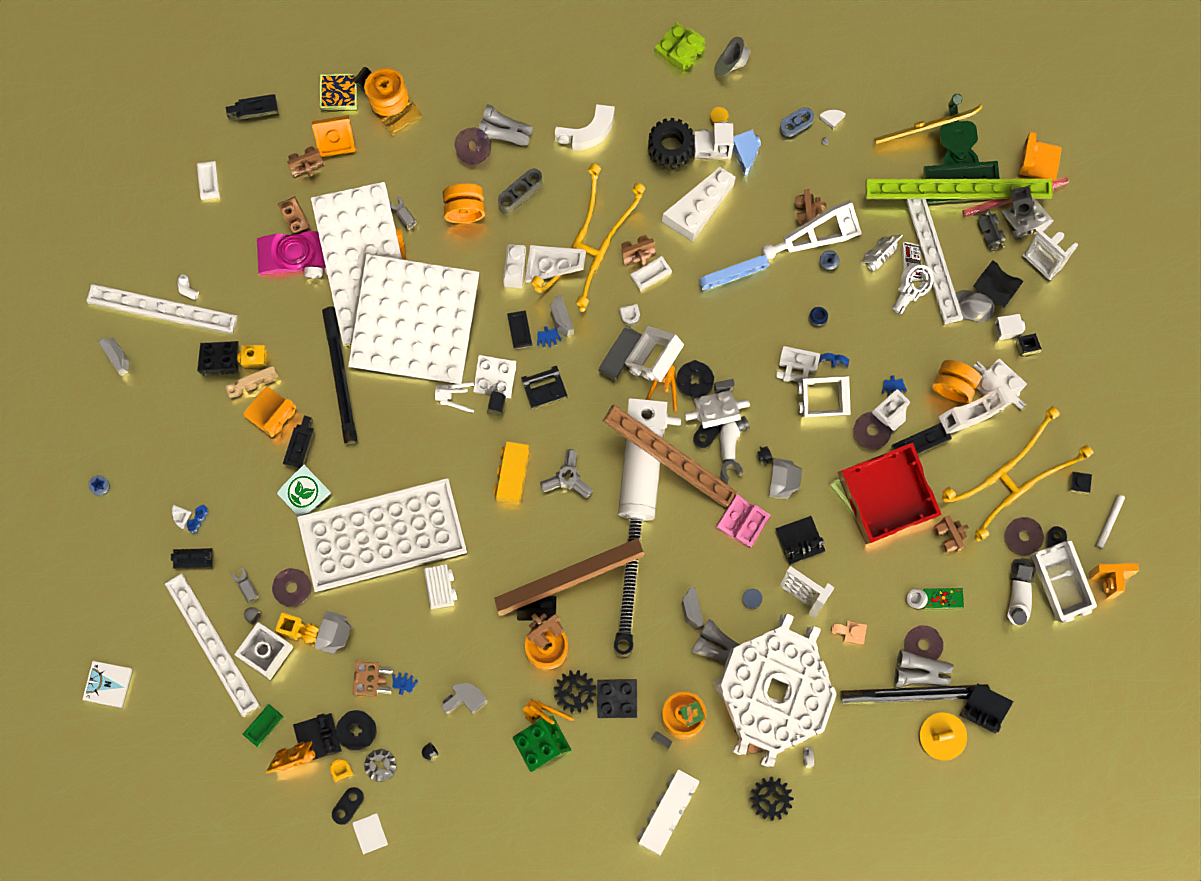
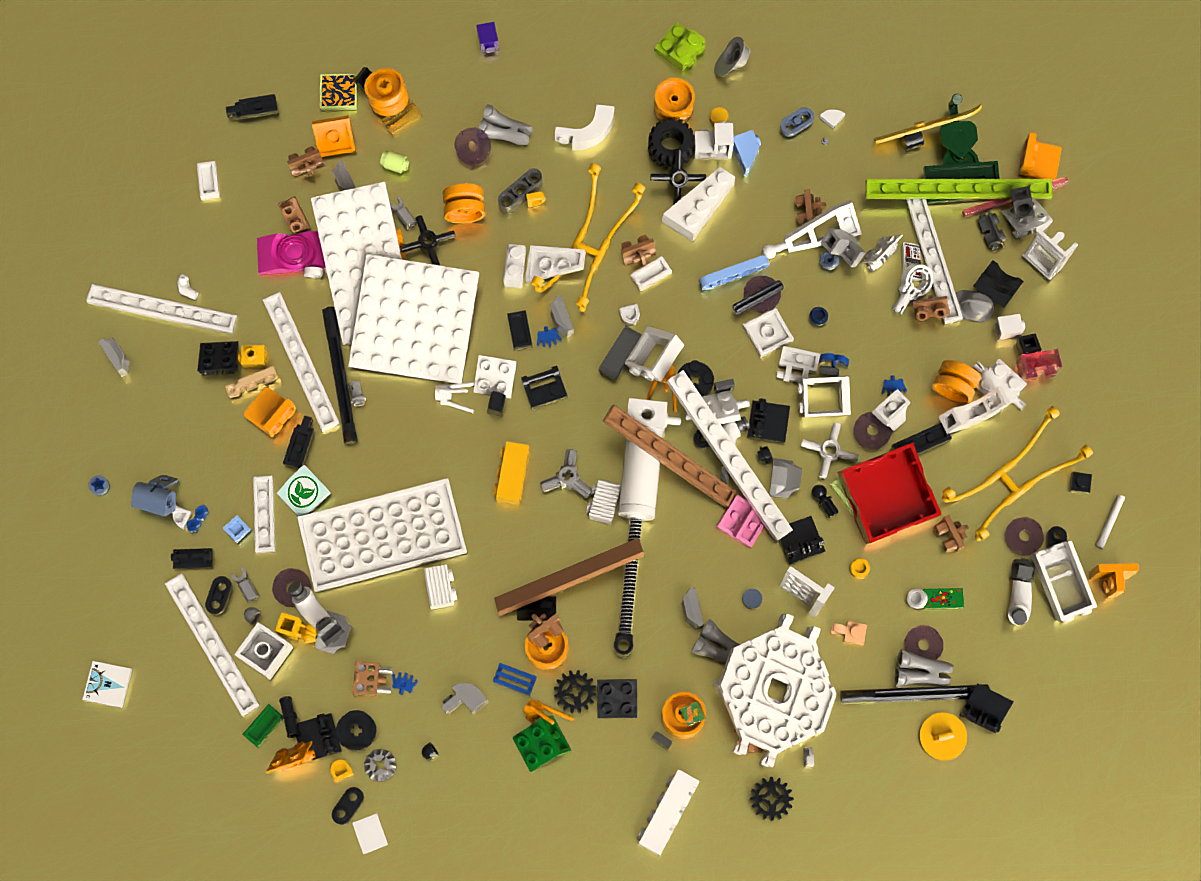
none -> sand blue piece [131,475,178,517]
none -> black plate [205,576,233,615]
none -> light blue plate [223,515,251,543]
none -> white tile [253,475,276,553]
none -> white tile [263,292,340,432]
none -> black pin [279,696,300,738]
none -> piece [288,581,345,646]
none -> light grey slope [332,160,356,191]
none -> light grey pin [348,381,366,407]
none -> yellowish green brick [380,151,409,174]
none -> black bar [400,215,456,266]
none -> dark purple brick [476,22,499,53]
none -> blue tile [493,663,537,696]
none -> yellow tile [526,192,546,208]
none -> white brick [586,479,621,525]
none -> black bar [650,149,706,205]
none -> light orange wheel [654,78,695,124]
none -> white plate [666,370,793,542]
none -> black axle [732,280,784,314]
none -> tile [743,276,781,313]
none -> white tile [743,308,794,358]
none -> black hinge [747,398,790,443]
none -> white bar [801,423,859,479]
none -> black axle [812,484,838,517]
none -> dark grey tile [819,365,839,376]
none -> light grey brick [820,228,866,267]
none -> yellow tile [850,558,870,578]
none -> black brick [900,131,924,151]
none -> medium nougat hips [913,295,950,321]
none -> clear pink brick [1016,349,1062,381]

